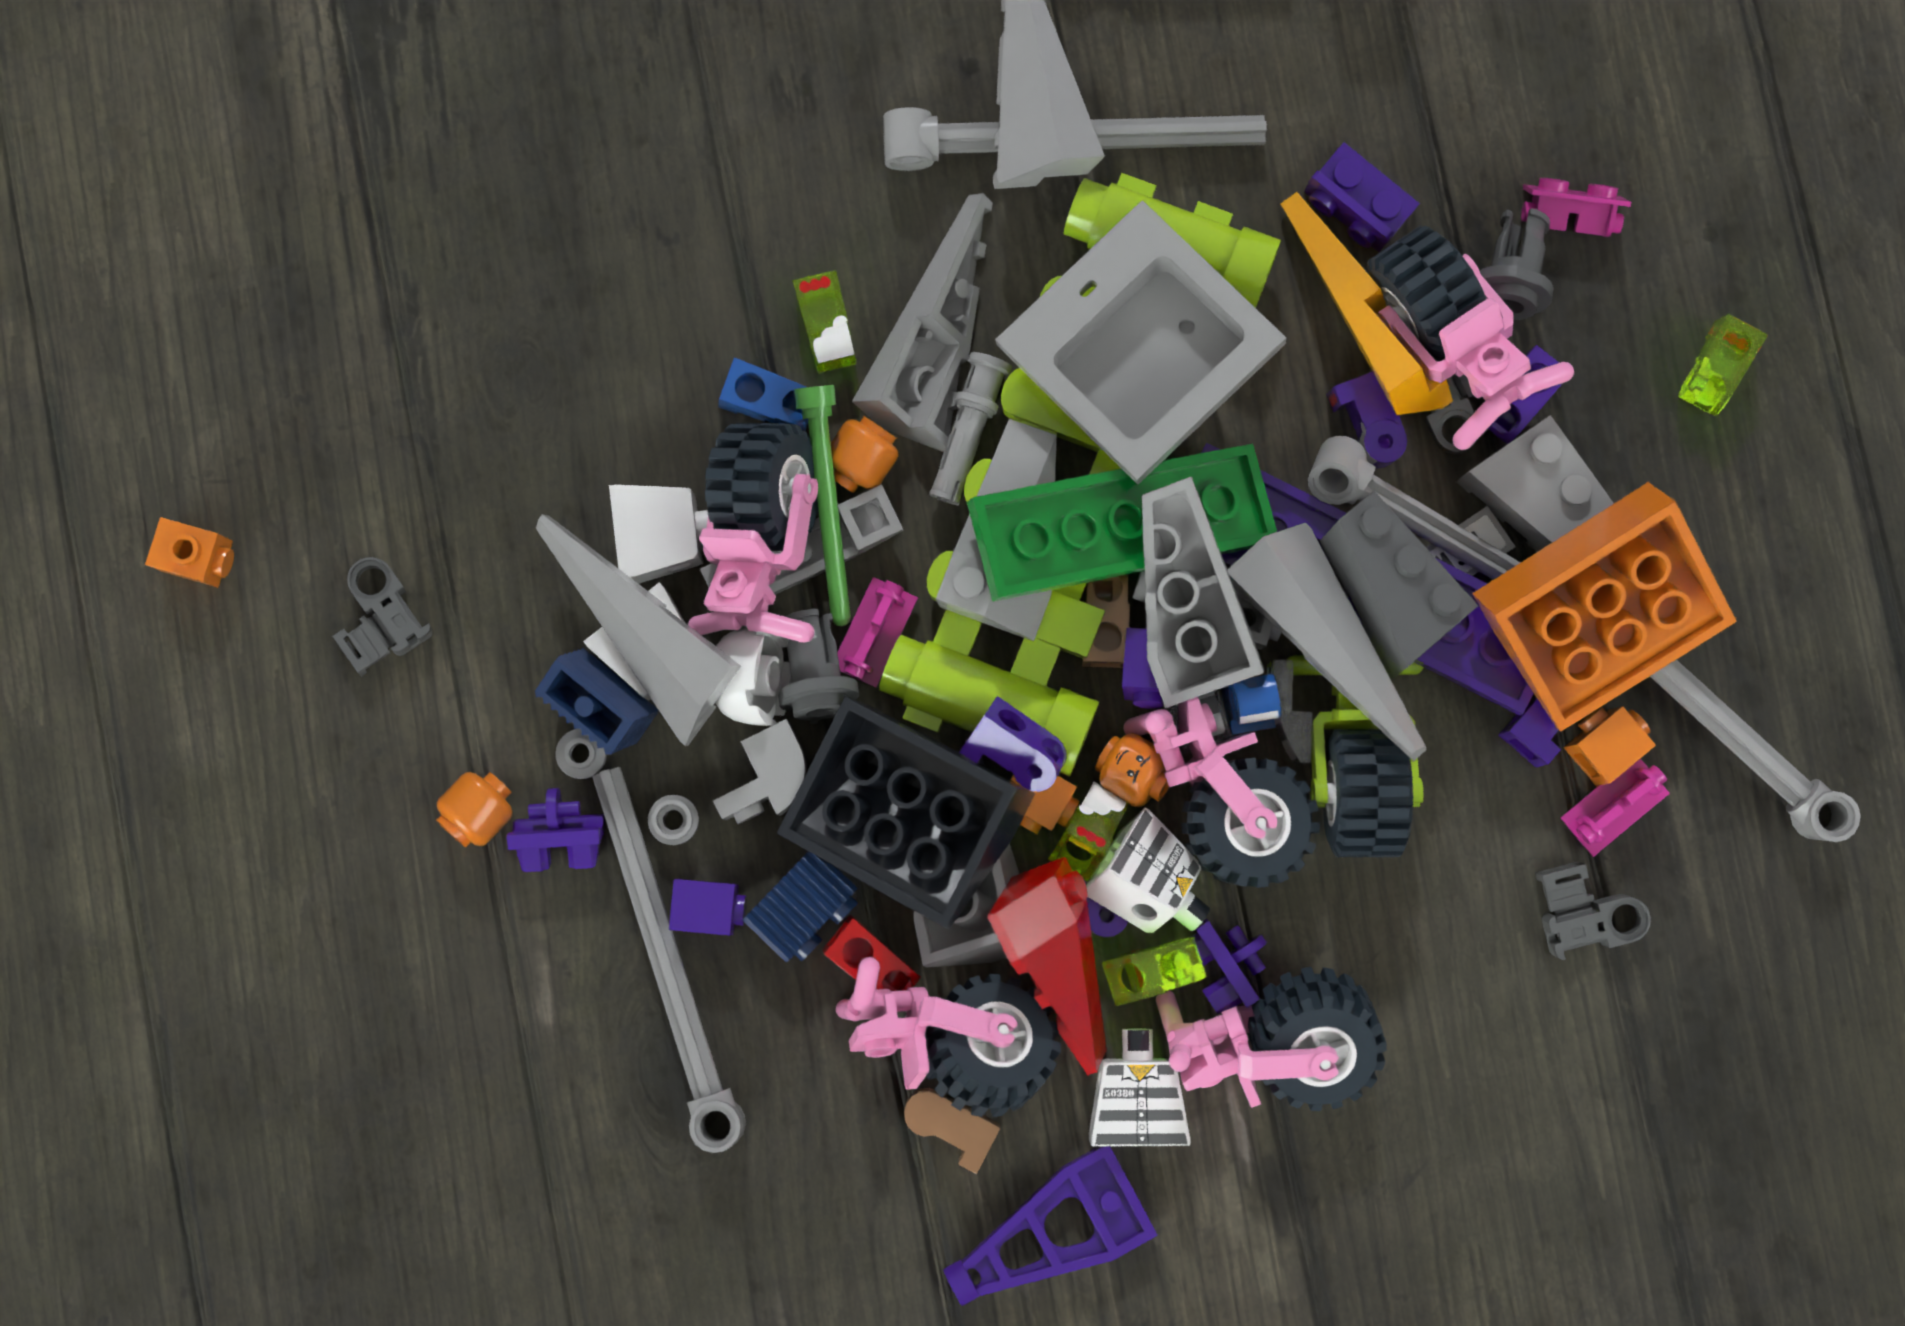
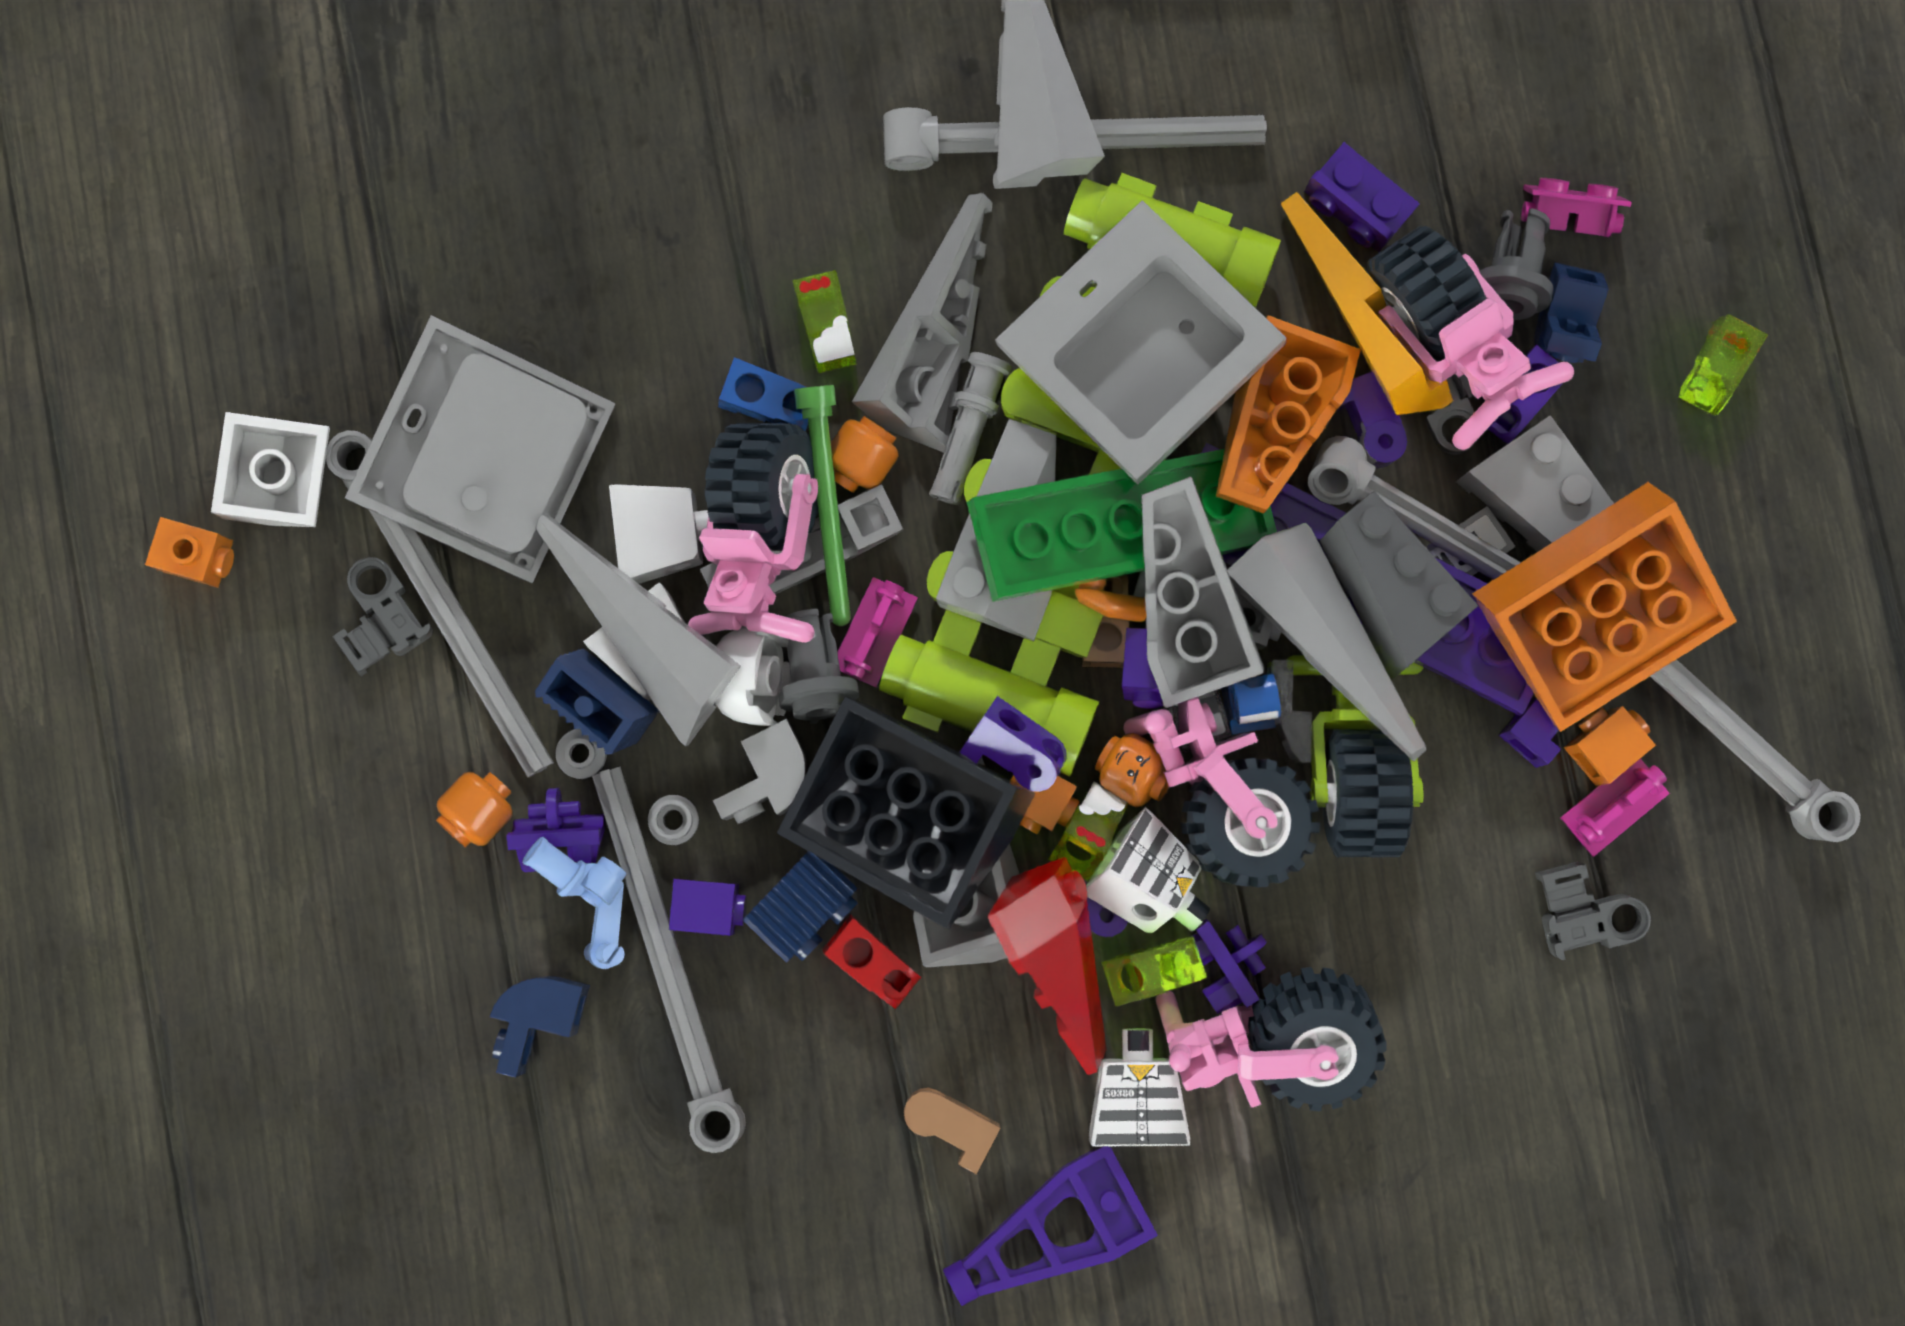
piece [836,957,1061,1117] -> none
none -> white slope [211,412,330,527]
none -> light grey piece [326,430,554,778]
none -> light grey piece [345,315,616,583]
none -> dark blue brick [490,976,590,1078]
none -> light blue pin [522,837,627,969]
none -> orange arm [1075,579,1147,622]
none -> orange wedge [1216,315,1361,513]
none -> dark blue brick [1534,263,1609,363]

